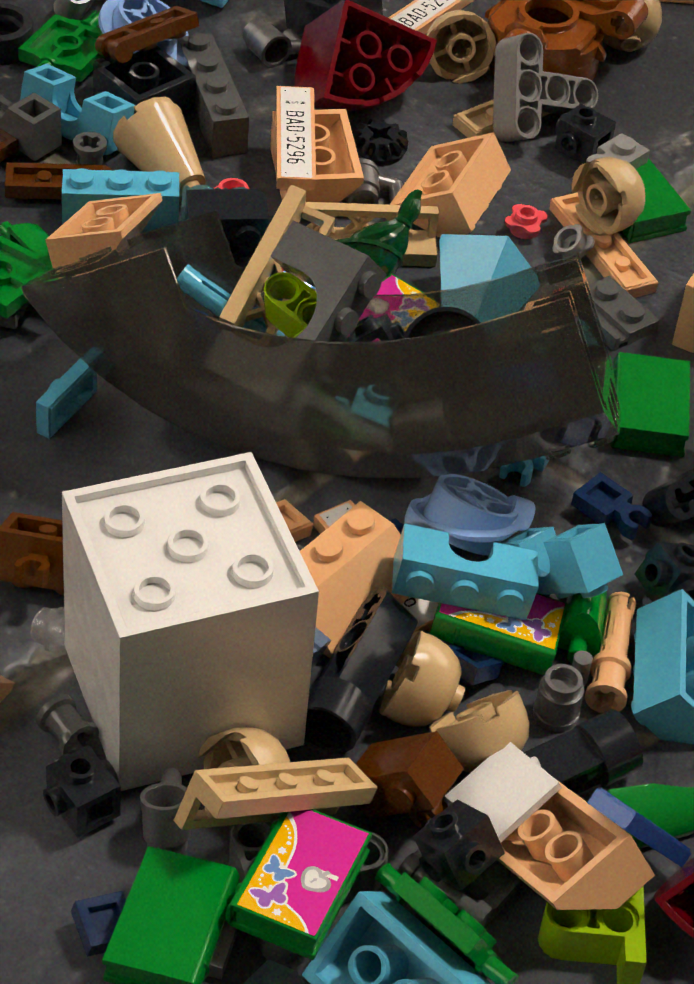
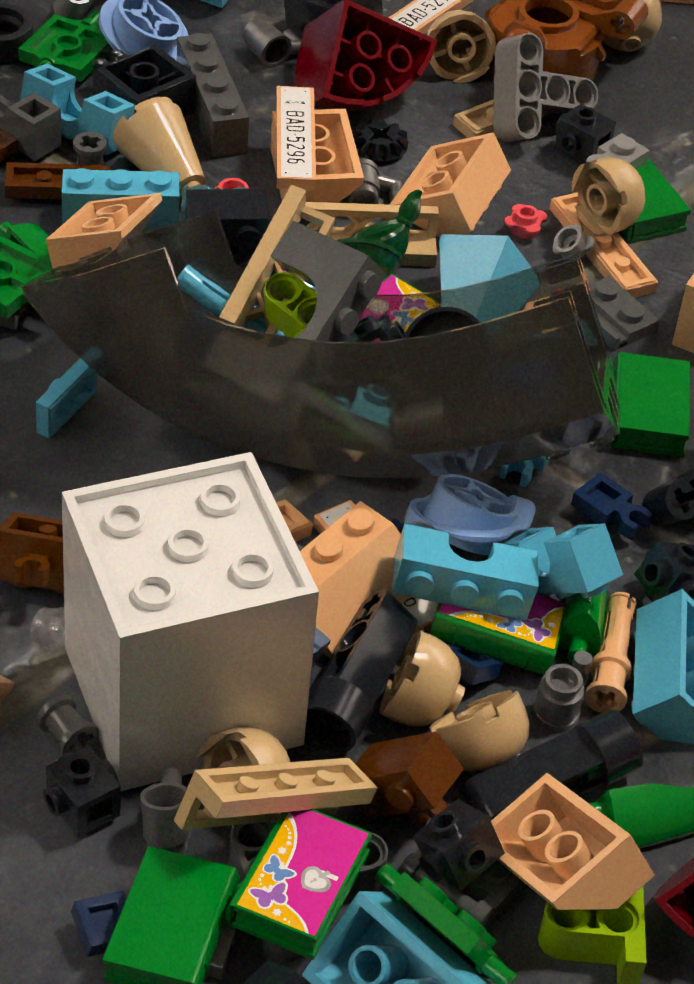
reddish brown plate [95,6,199,63] -> none
white piece [445,742,562,843] -> none
blue tile [587,788,692,867] -> none

